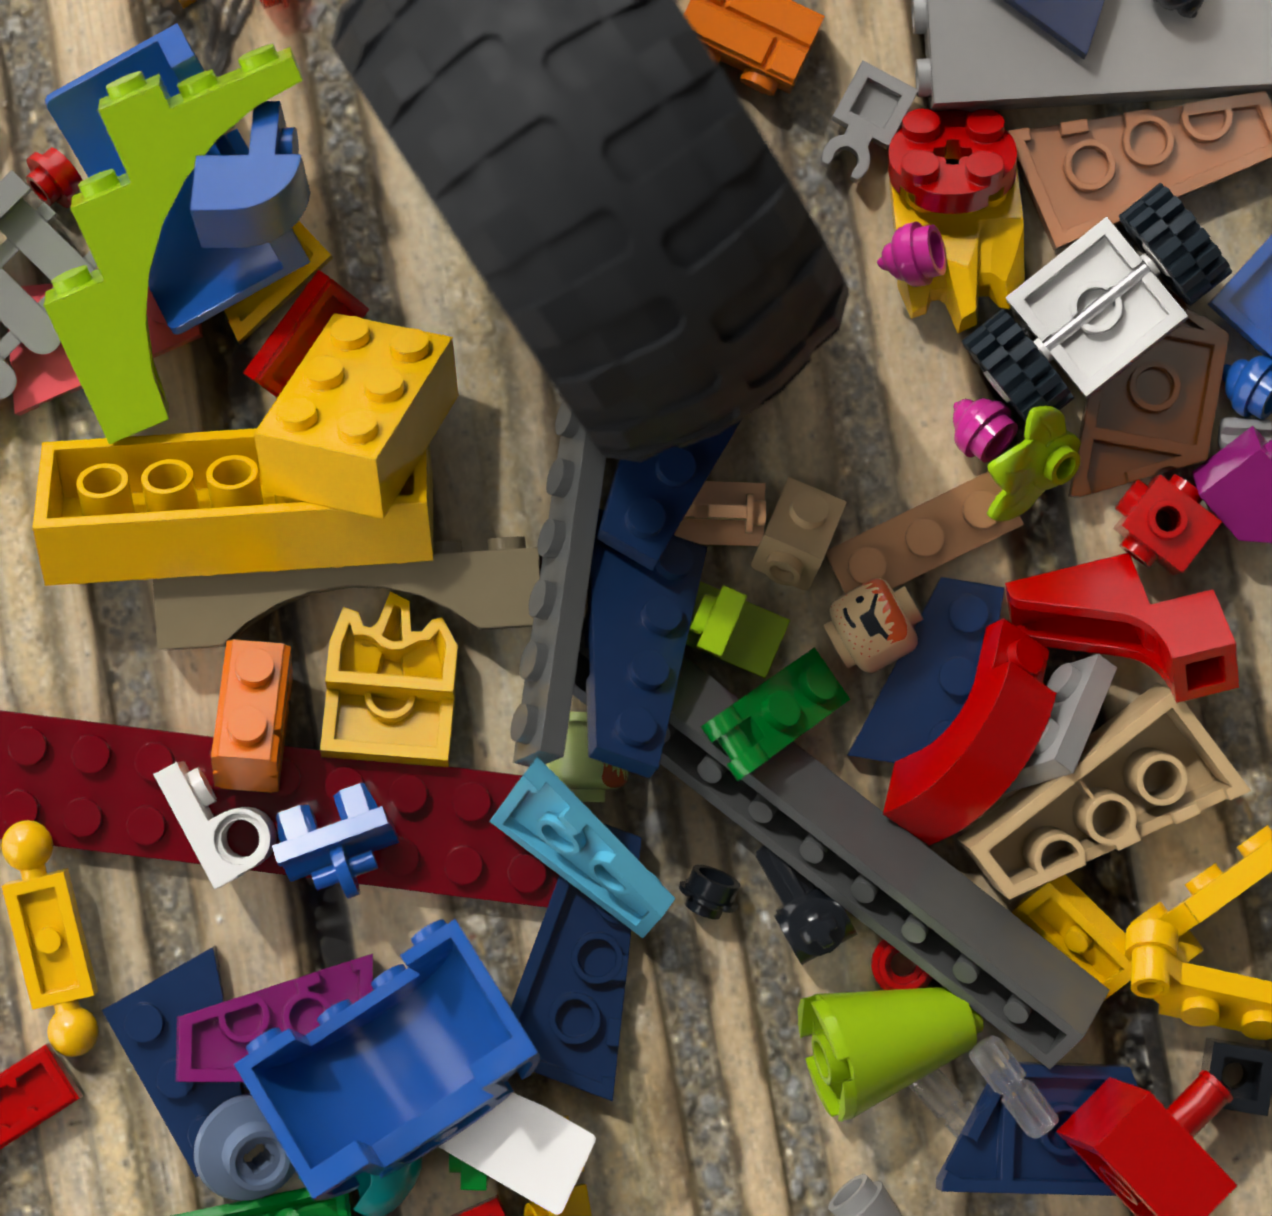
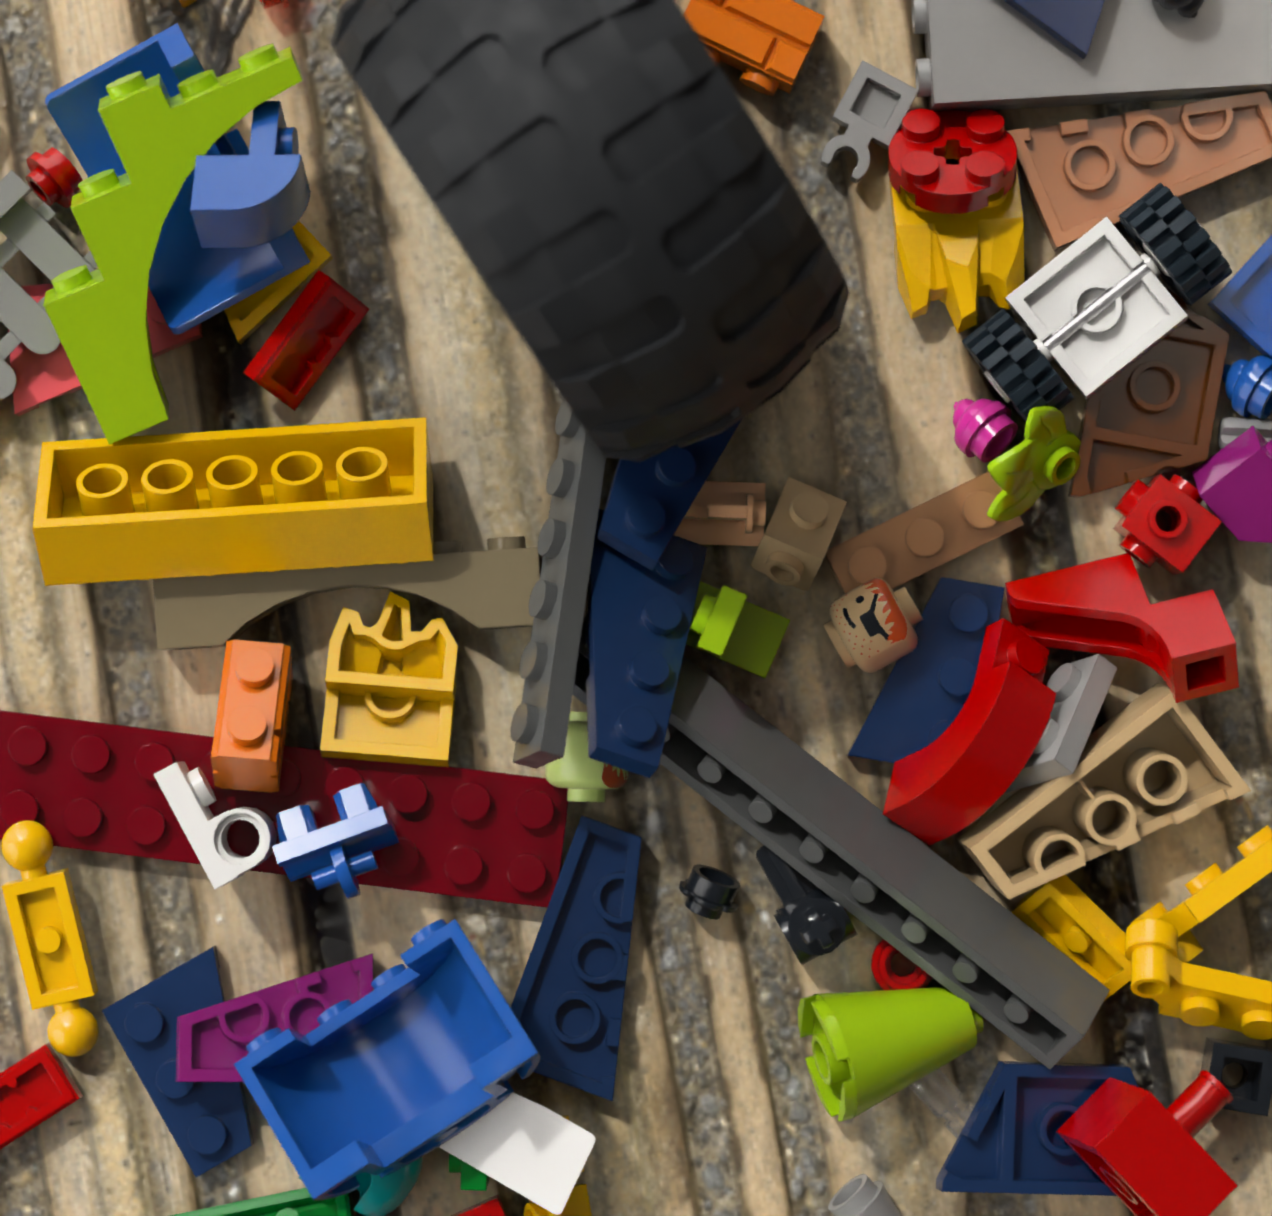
sand blue piece [194,1093,296,1201] -> none
yellow brick [254,313,459,519] -> none
medium azure wing [489,756,676,938] -> none
green plate [700,647,851,781] -> none
dark pink plate [877,222,947,287] -> none
clear piece [969,1035,1059,1139] -> none

